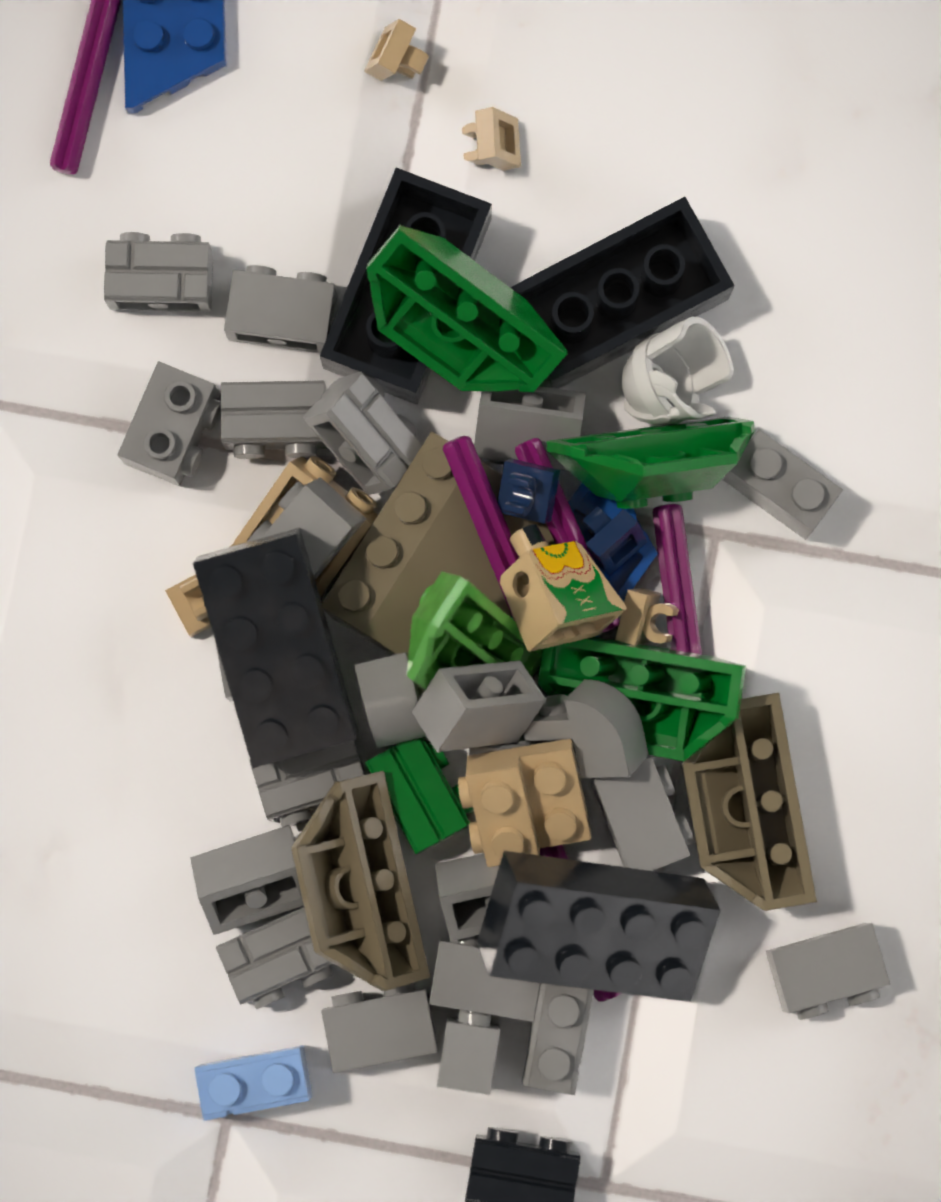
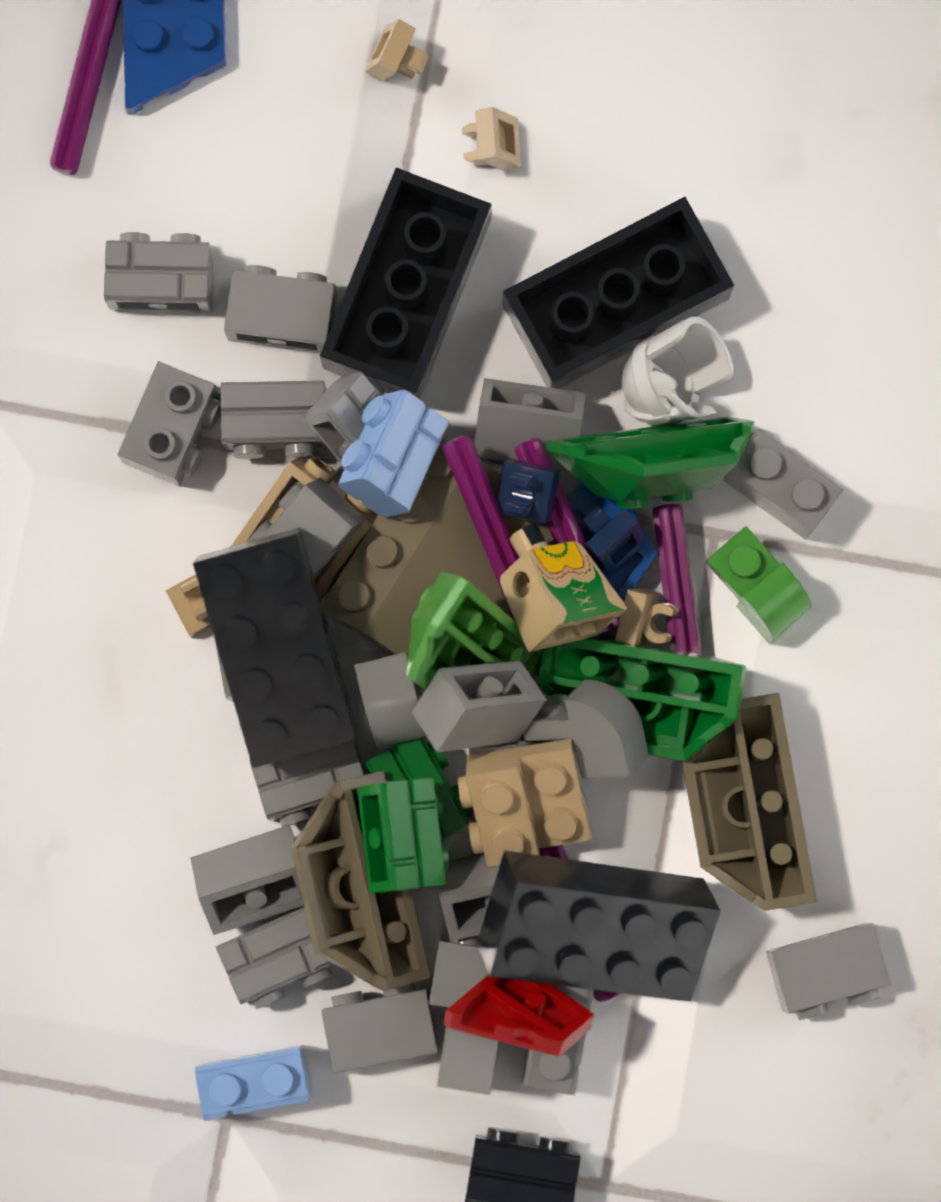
green wedge [367,225,567,392] -> none
light grey brick [591,757,695,871] -> none
none -> light blue brick [338,390,448,517]
none -> green brick [357,778,449,894]
none -> red wing [443,974,595,1057]
none -> bright green brick [705,526,812,644]

